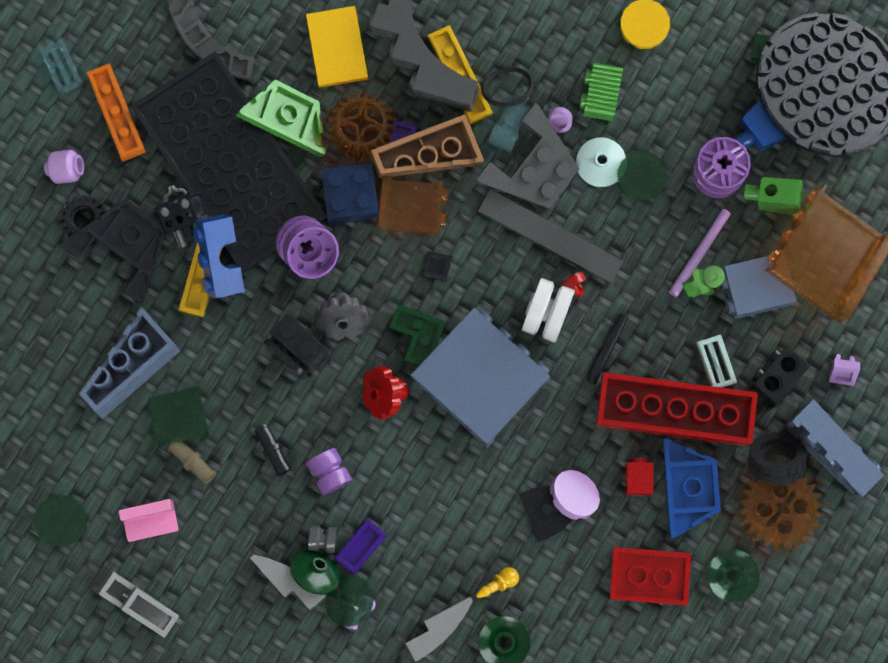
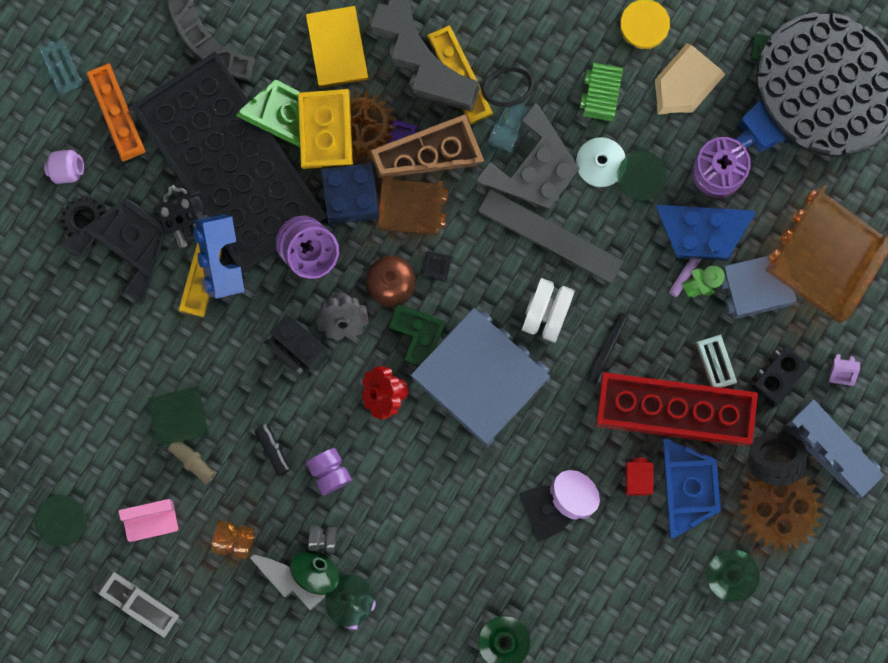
sand blue wedge [79,307,180,419] -> none
dark purple tile [334,519,388,575] -> none
light grey slope [406,597,473,662] -> none
yellow bar [476,567,519,598] -> none
lavender tile [547,107,573,133] -> none
red tile [560,271,587,297] -> none
red plate [609,547,691,606] -> none
bright green torso [744,177,803,216] -> none
none -> clear orange wheel [211,520,255,560]
none -> yellow tile [298,89,353,169]
none -> copper cylinder [365,256,416,307]
none -> tan tile [655,43,725,115]
none -> blue wing [657,205,755,261]

